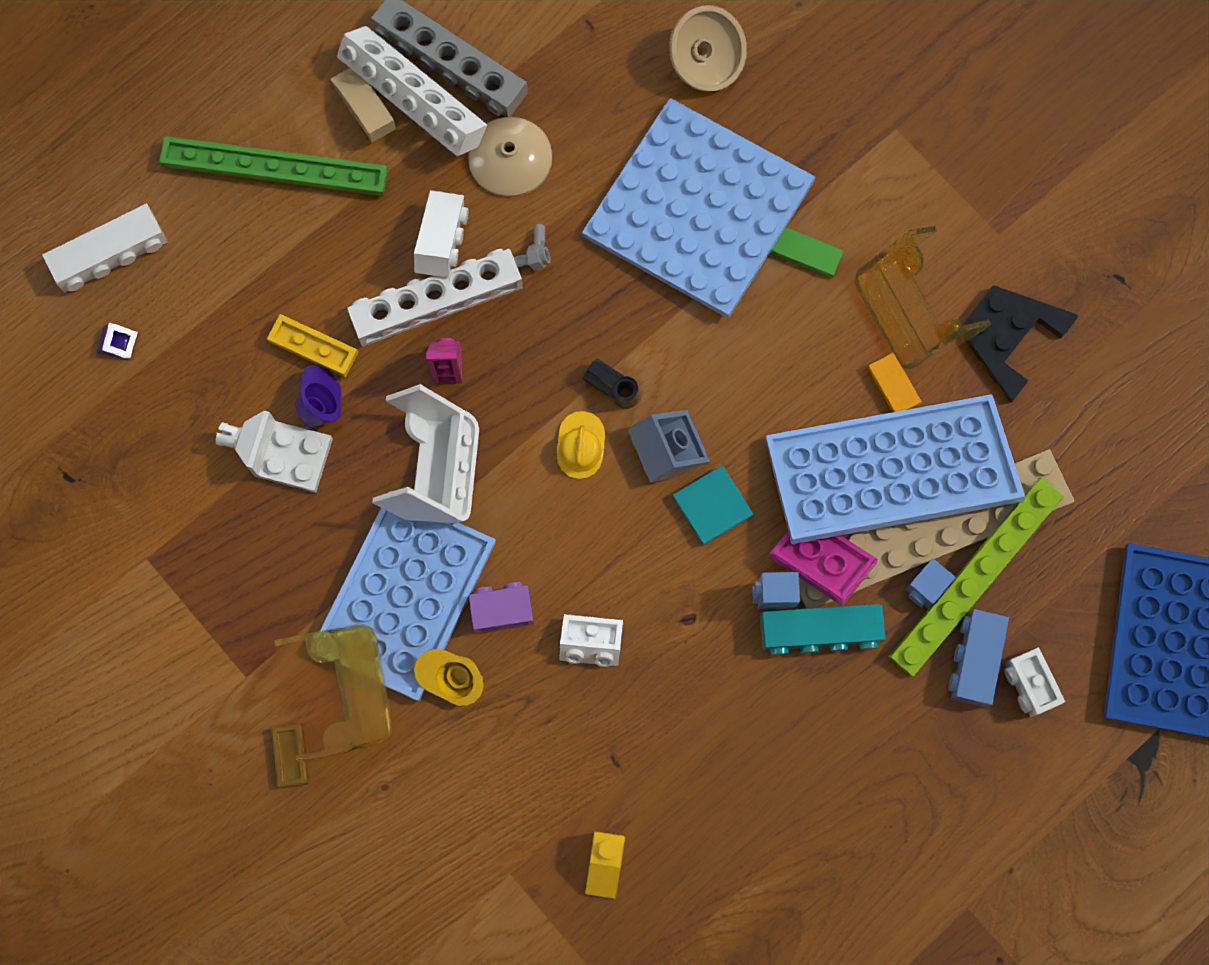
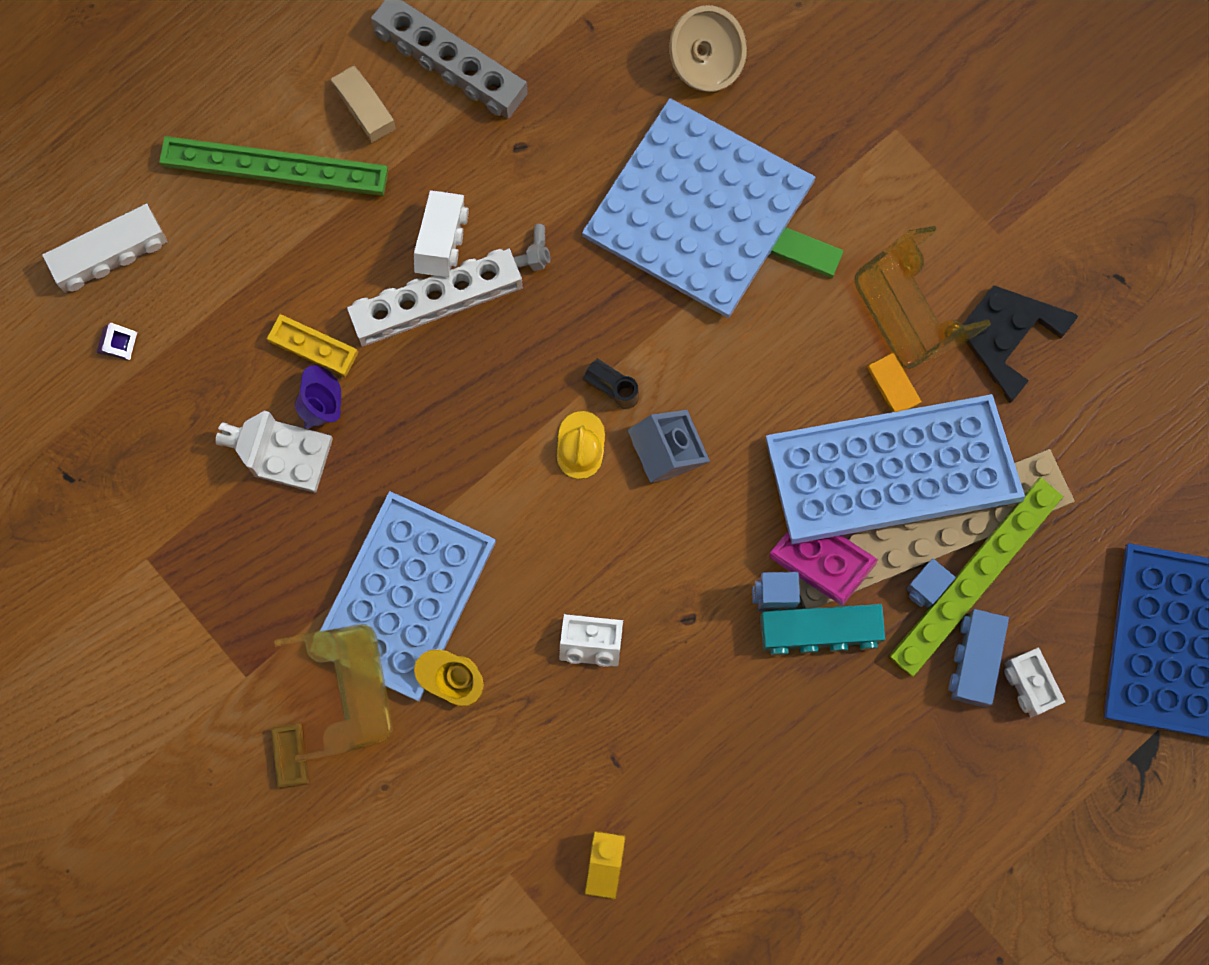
white brick [337,26,487,157] -> none
white windscreen [373,384,479,523] -> none
dark pink slope [426,338,462,384] -> none
tan dish [468,117,552,198] -> none
medium lavender brick [469,582,534,634] -> none
teal tile [673,465,754,546] -> none

